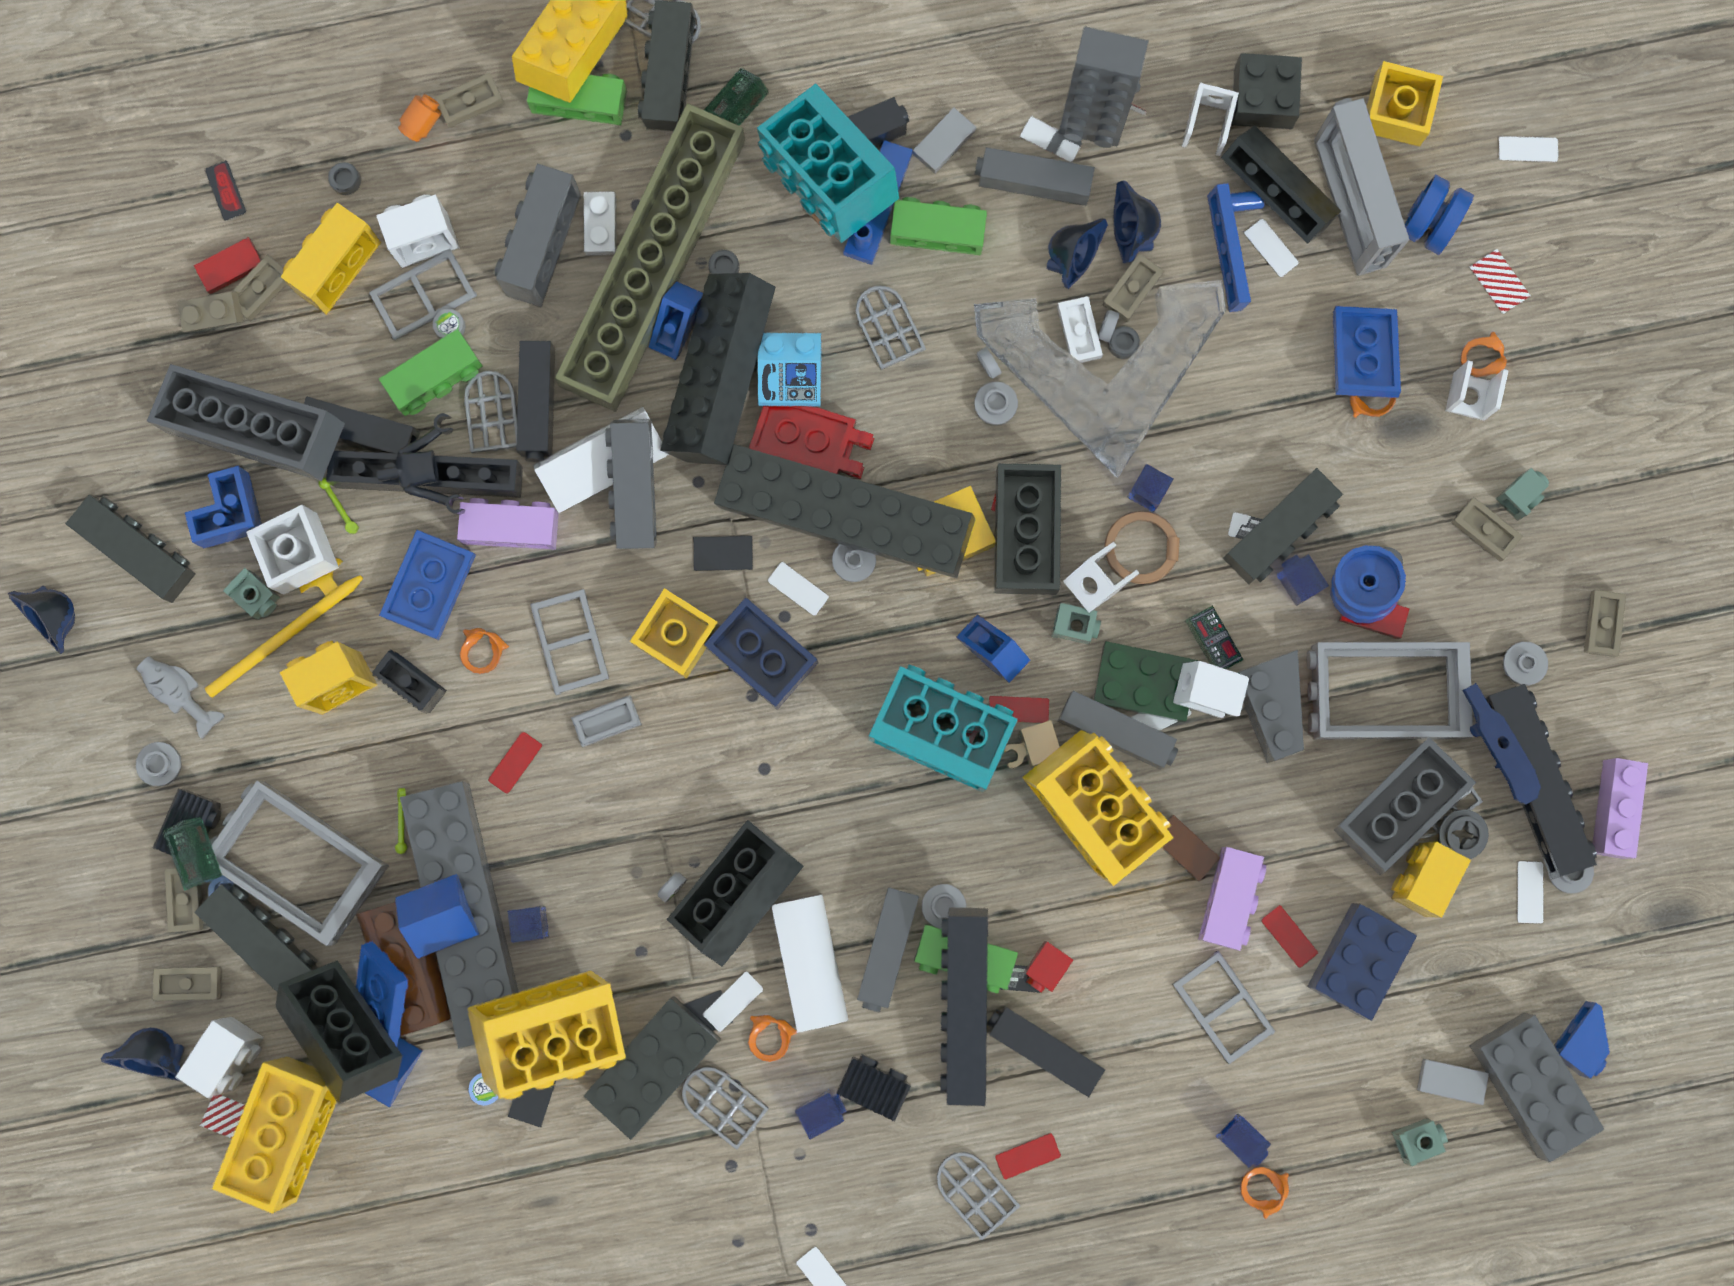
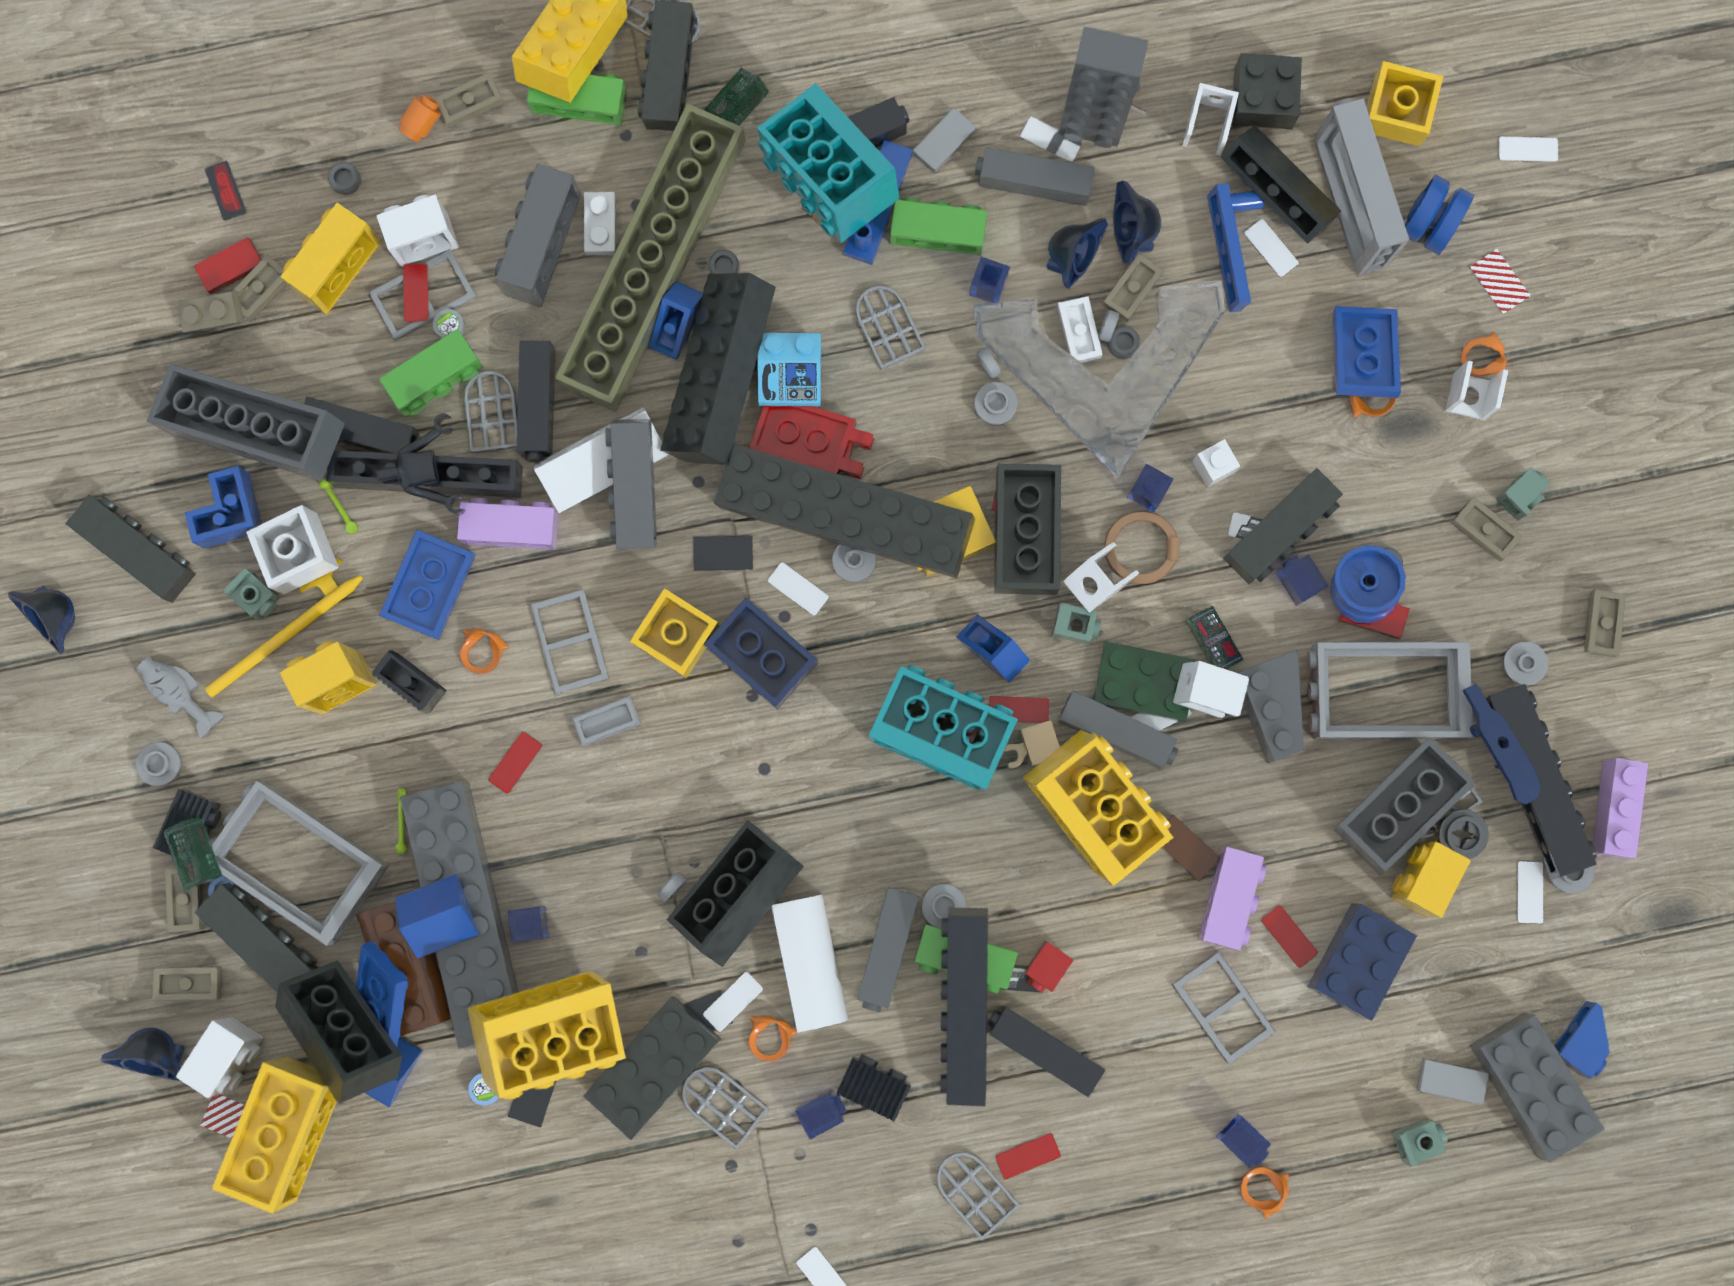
none -> red sticker [403,264,429,322]
none -> clear blue brick [969,256,1010,305]
none -> white brick [1192,439,1240,488]

